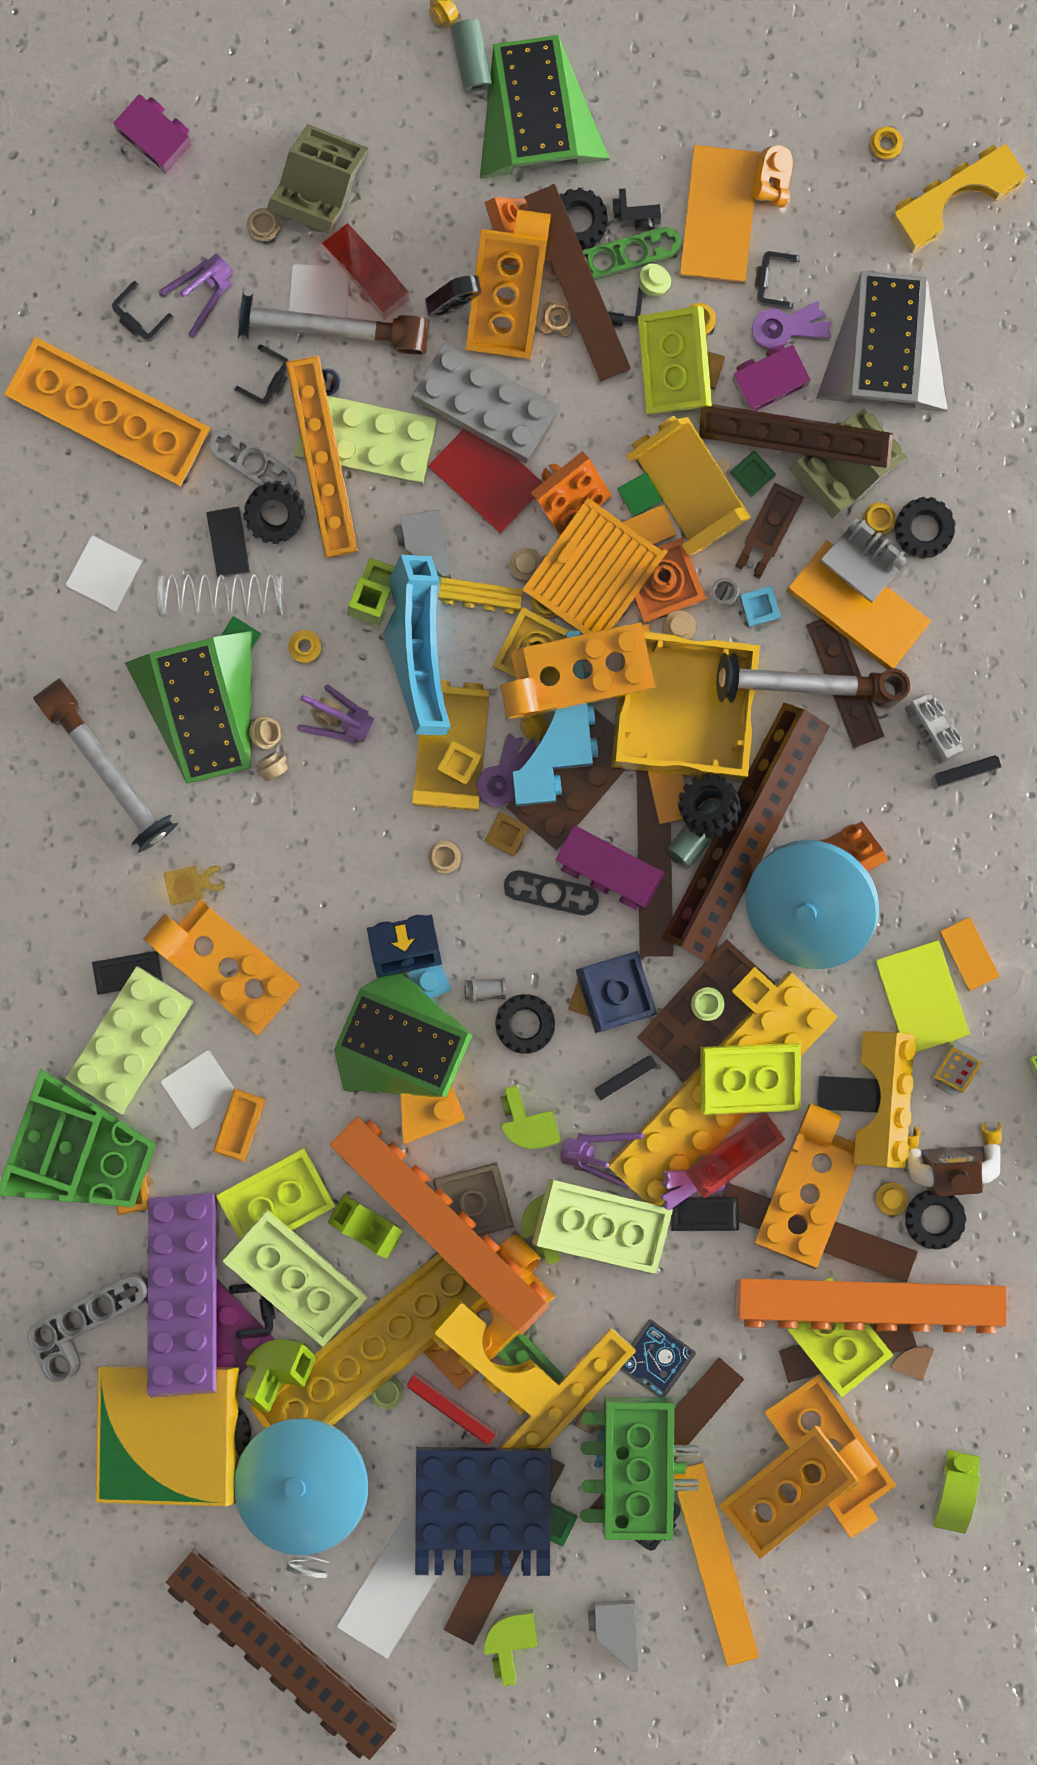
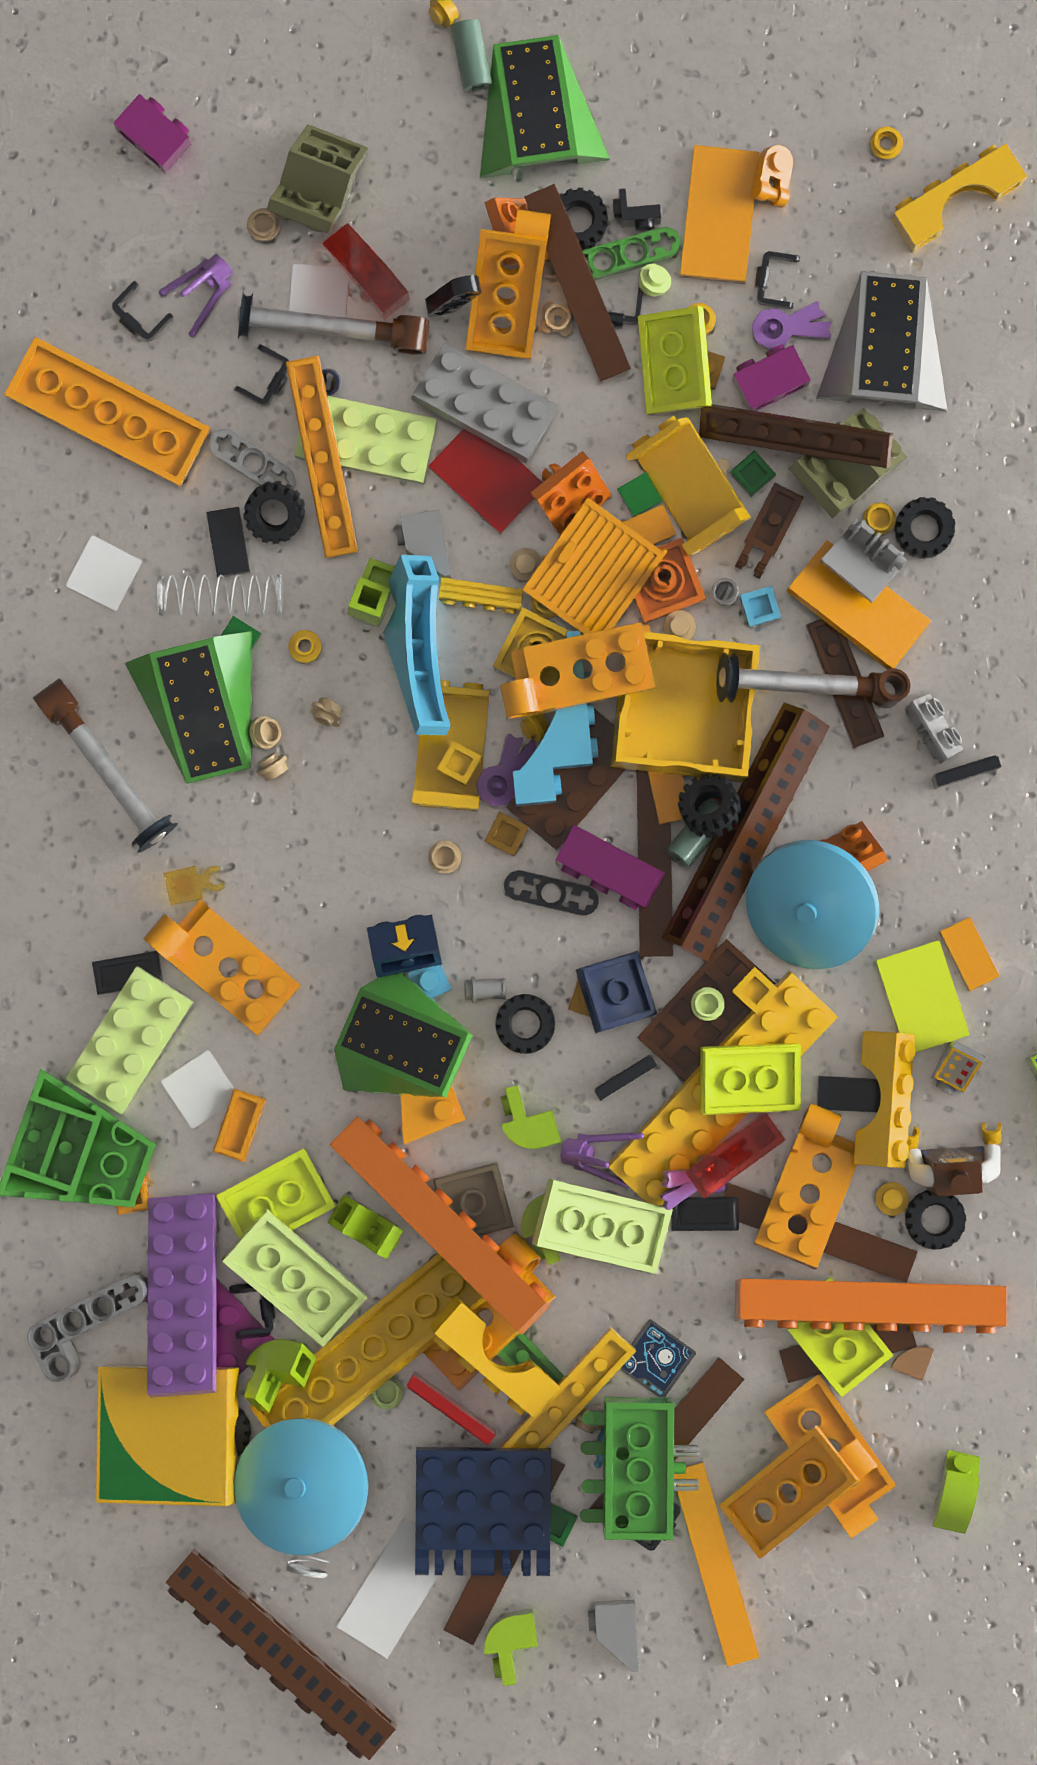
medium lavender plant [297,685,374,744] -> none

